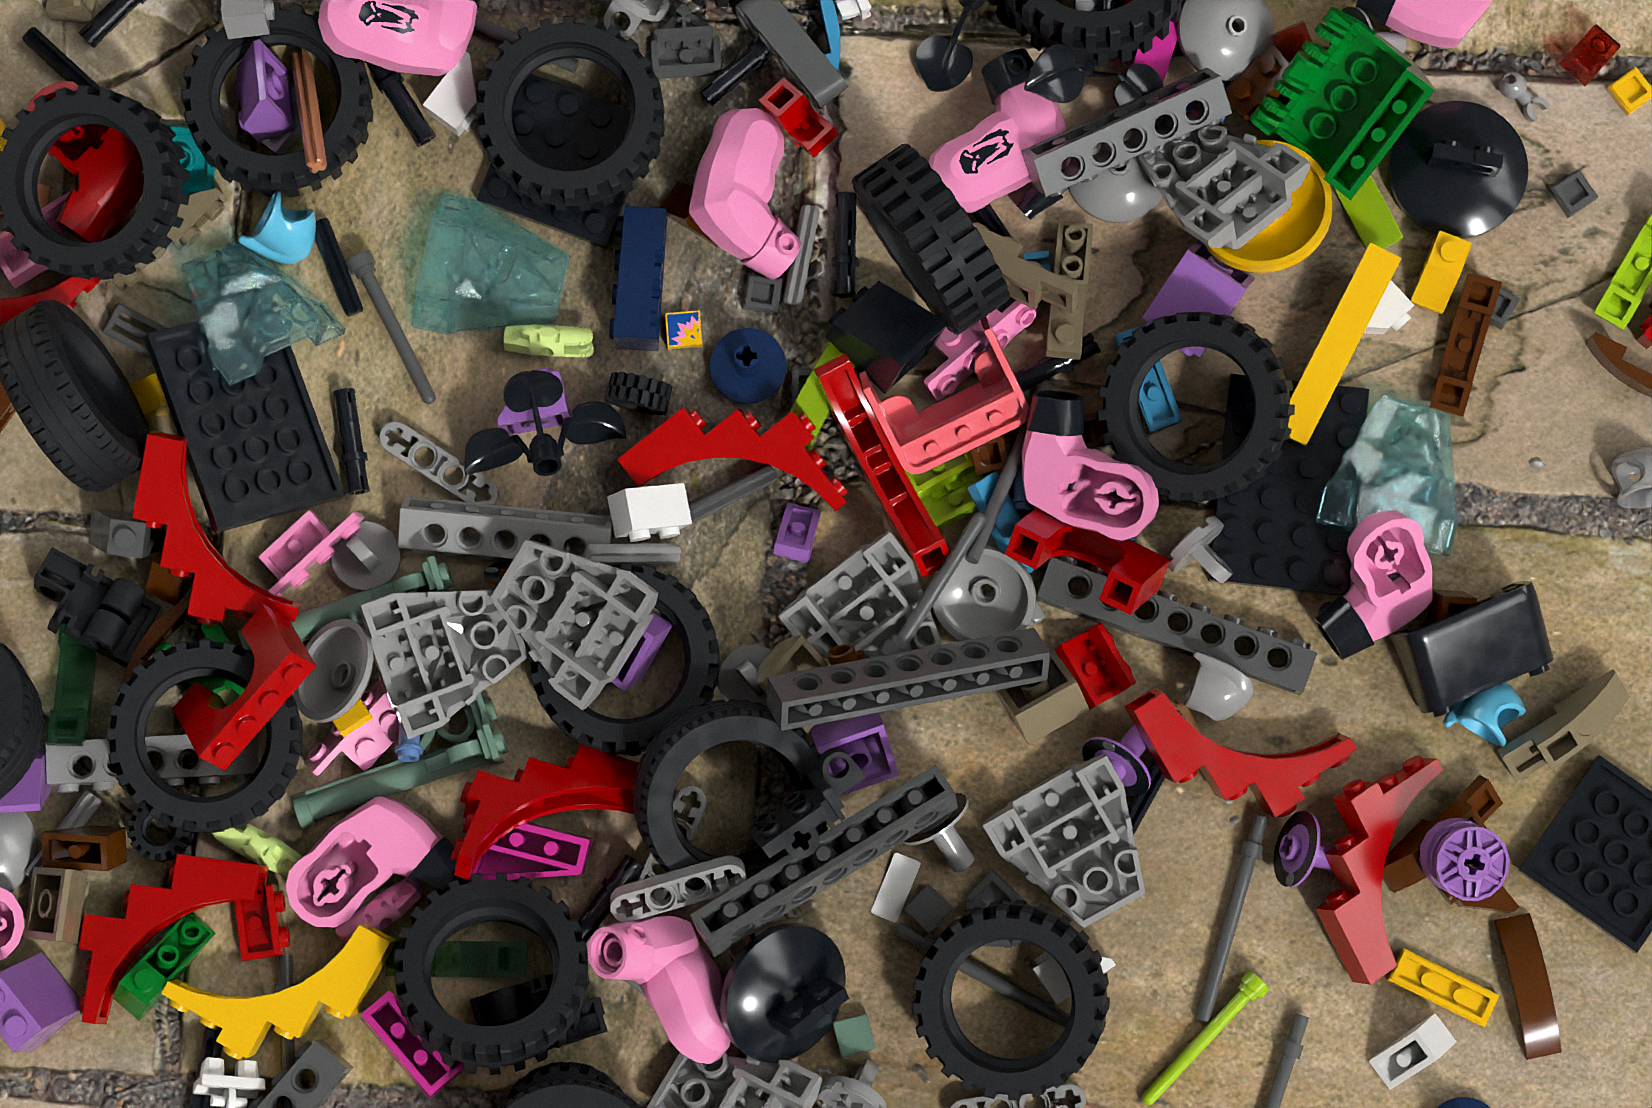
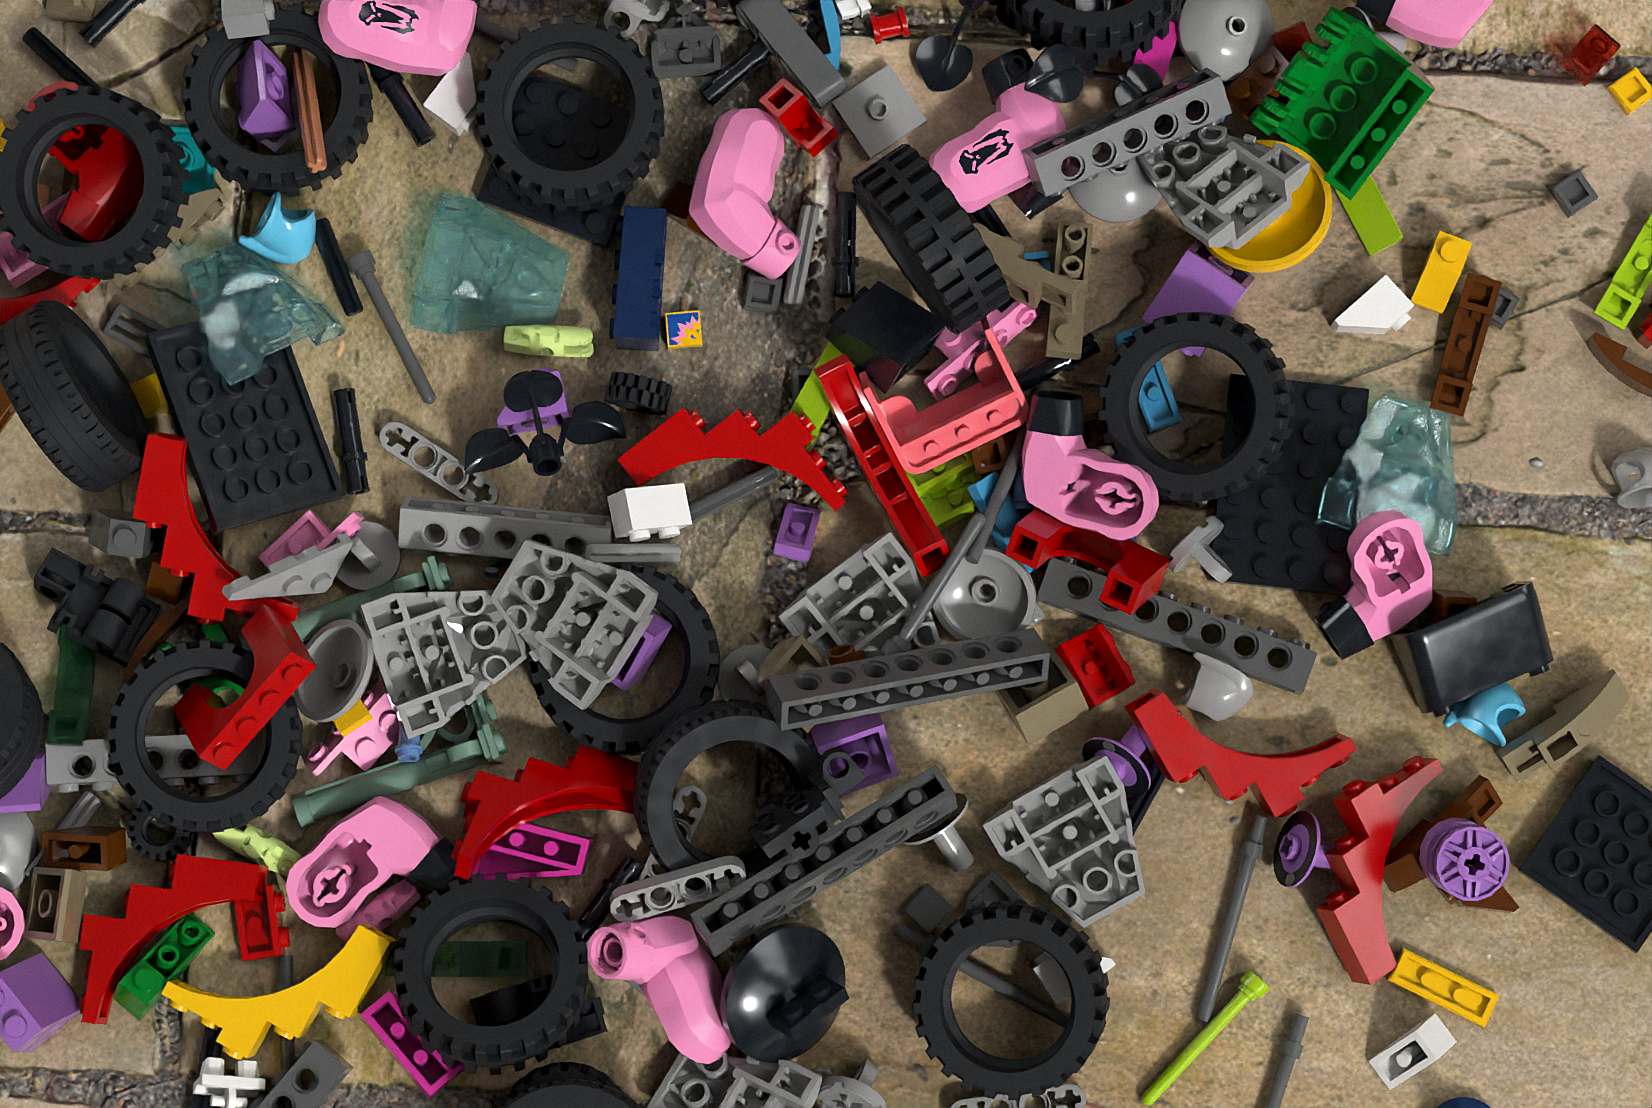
dark blue piece [710,328,786,404] -> none
sand green tile [833,1014,876,1057] -> none
white sticker [871,852,921,923] -> none
yellow tile [1288,242,1402,446] -> none
black bracket [1388,101,1528,238] -> none
reddish brown slope [1494,913,1562,1060] -> none
light grey arm [1499,72,1549,122] -> none
none -> light grey wing [222,533,353,601]
none -> light grey plate [831,64,927,160]
none -> red bush [868,6,909,45]

